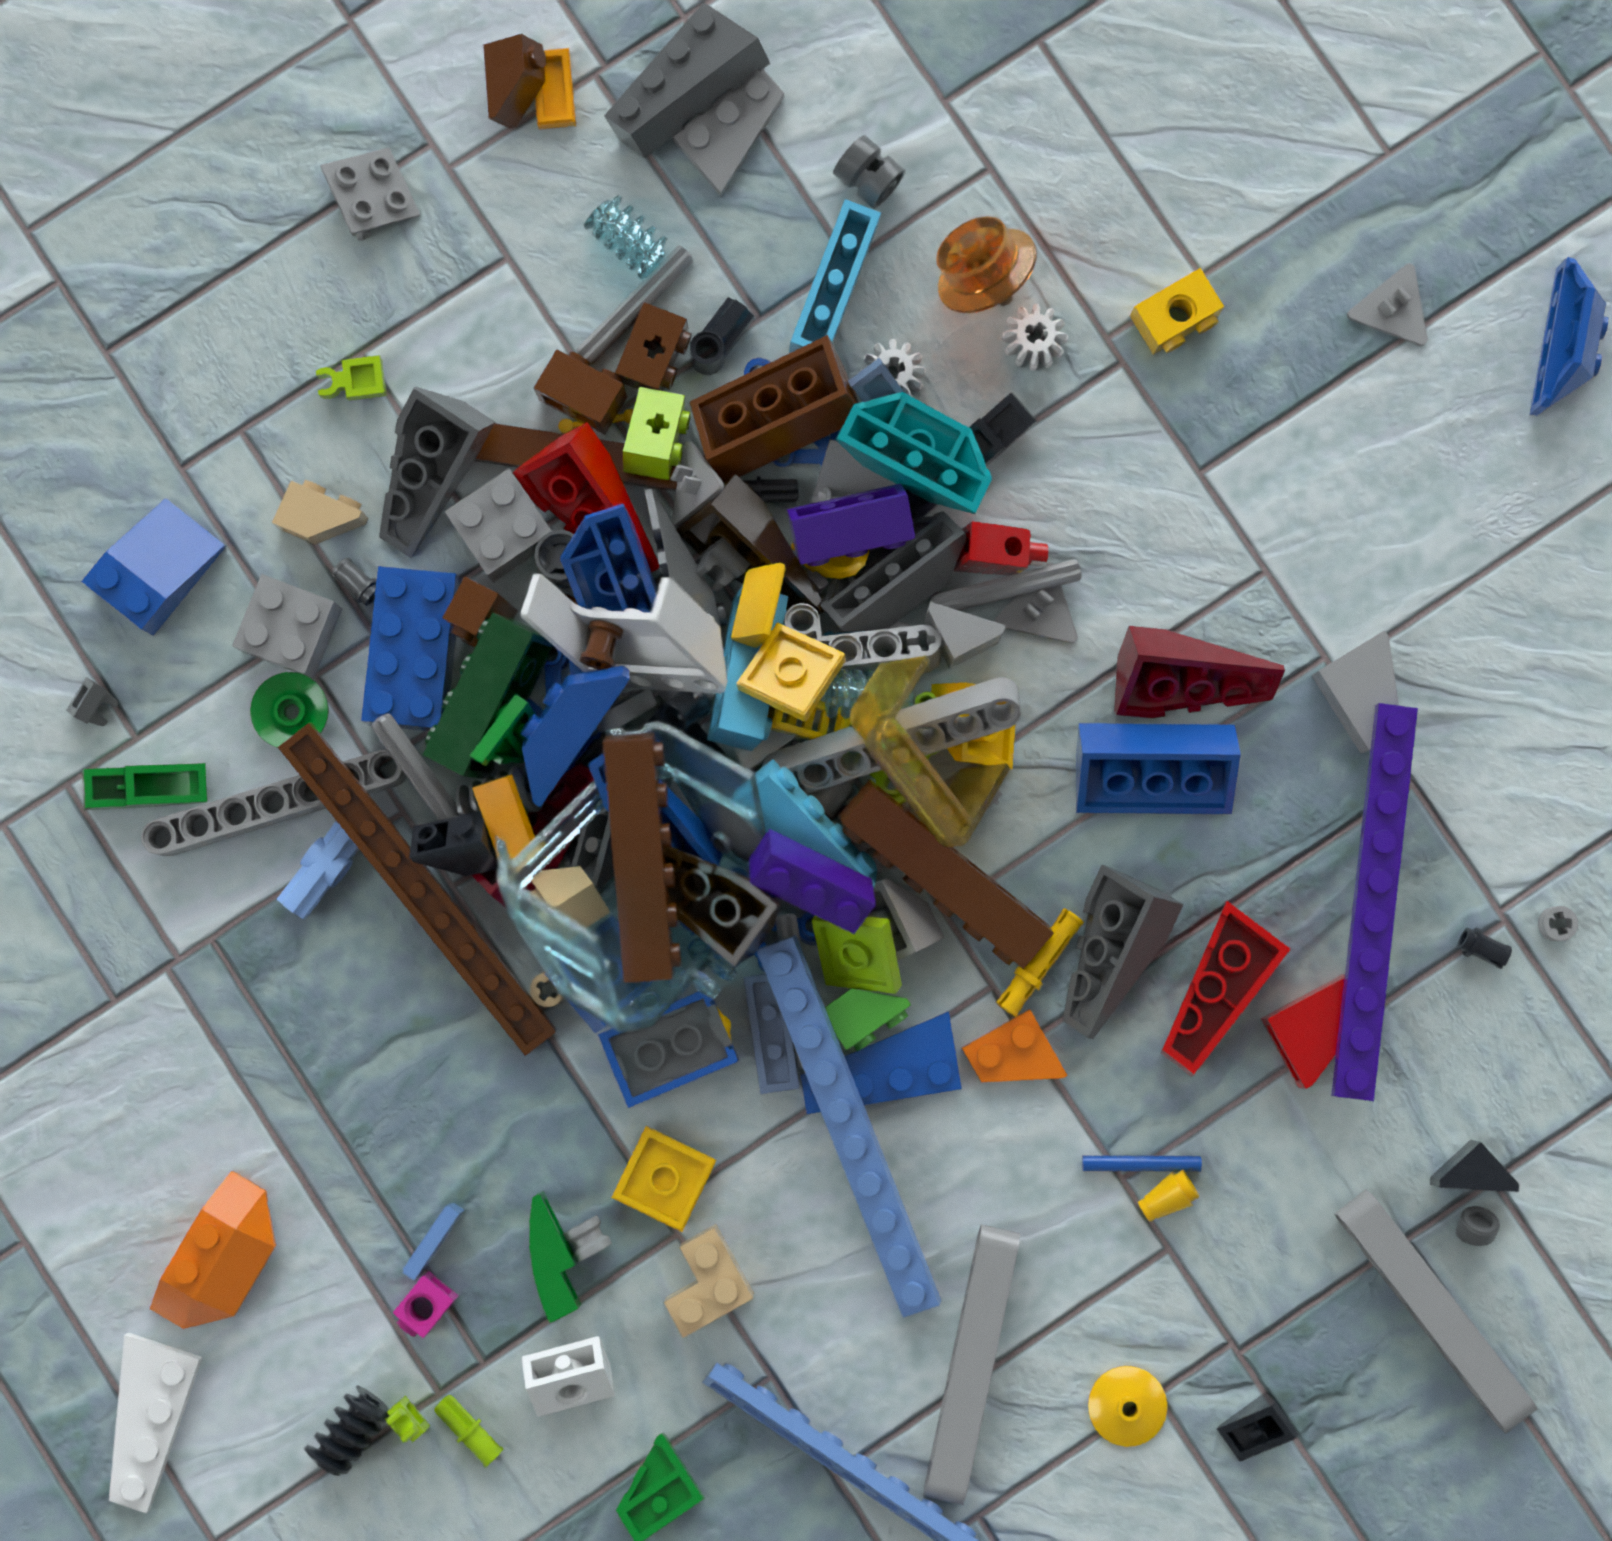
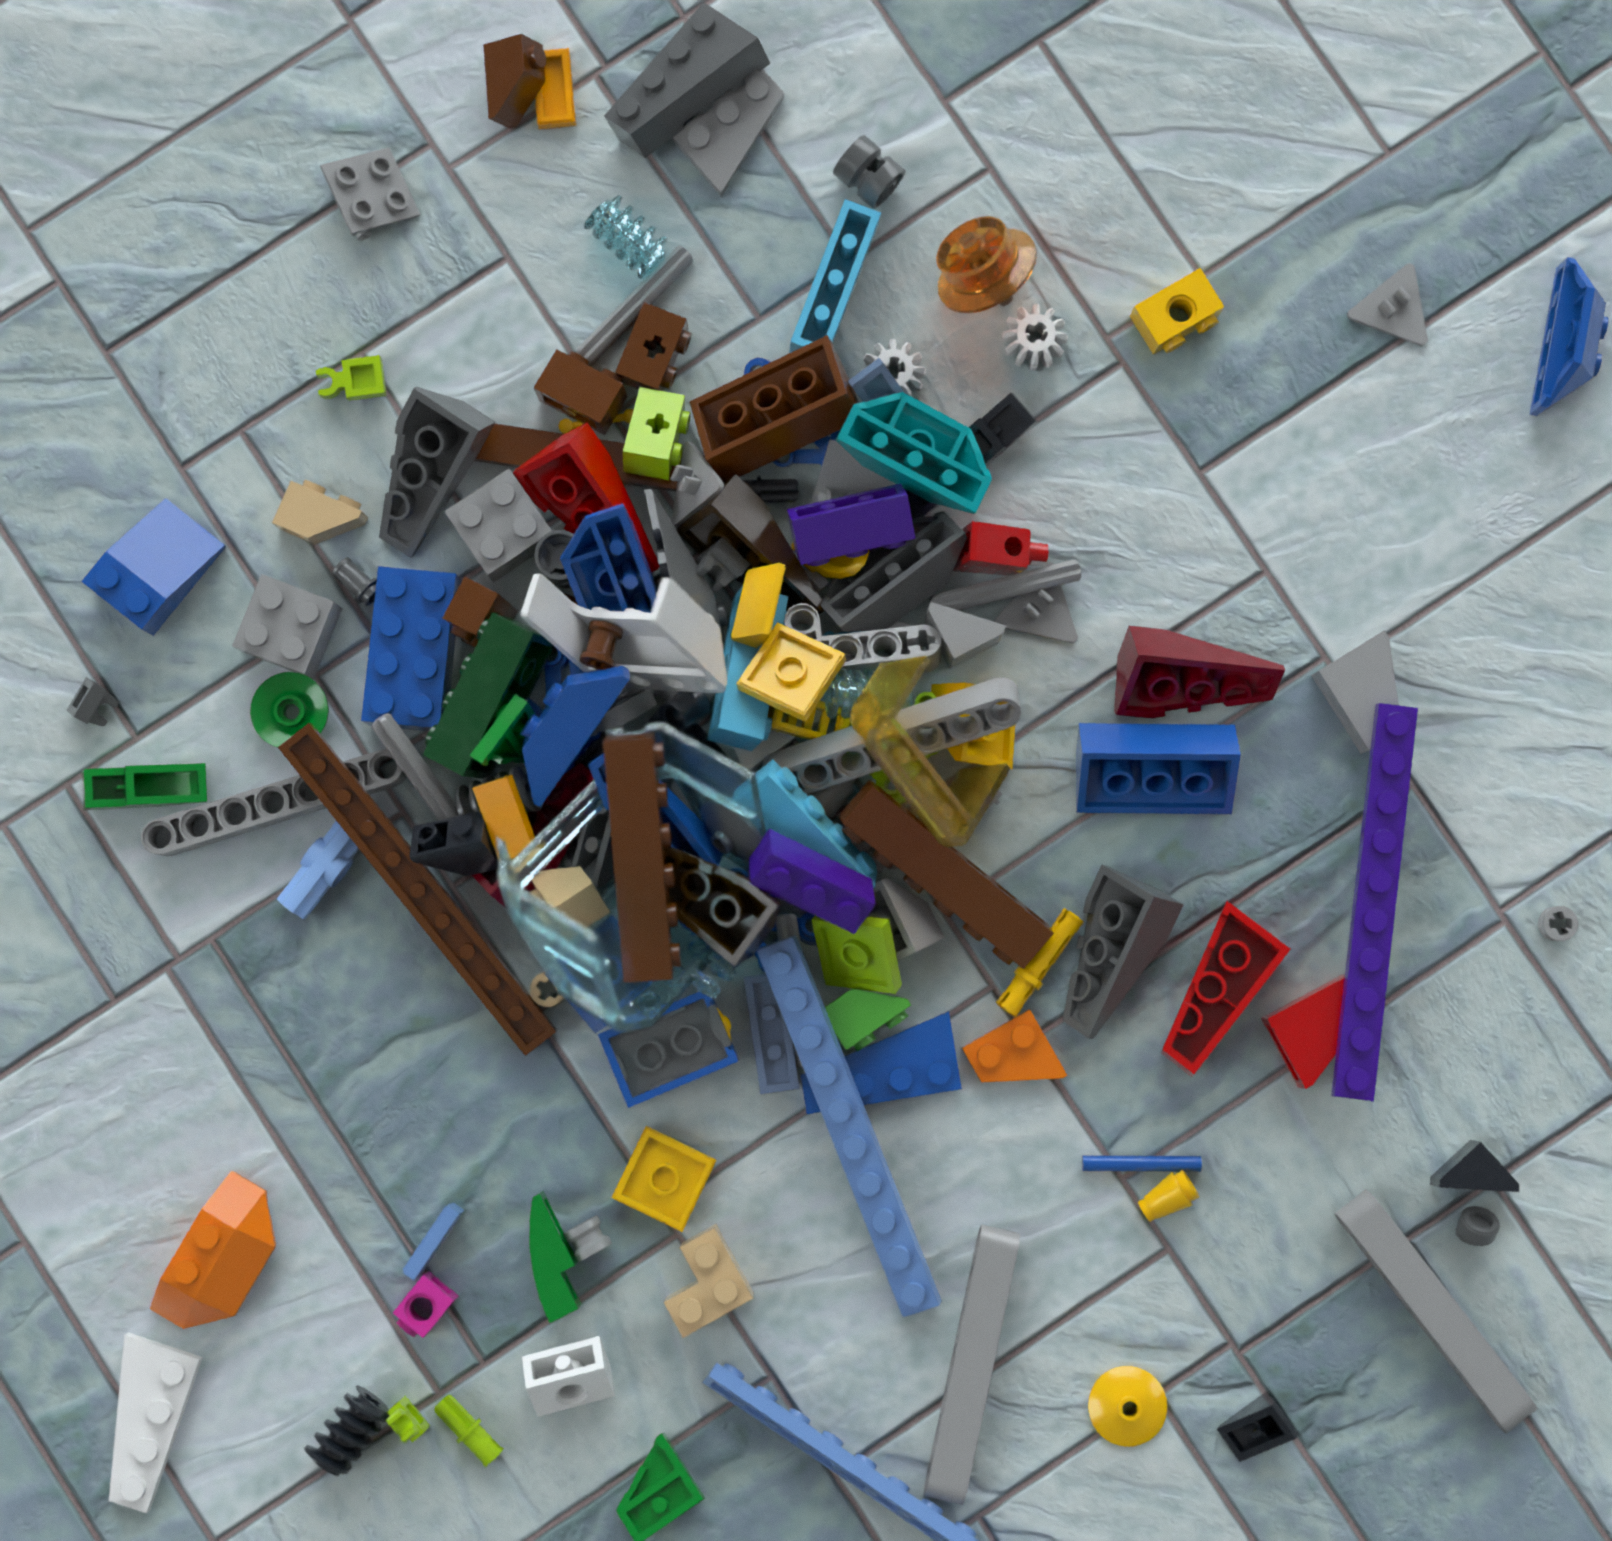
black piece [690,297,755,375] -> none
black pin [1457,927,1512,969] -> none

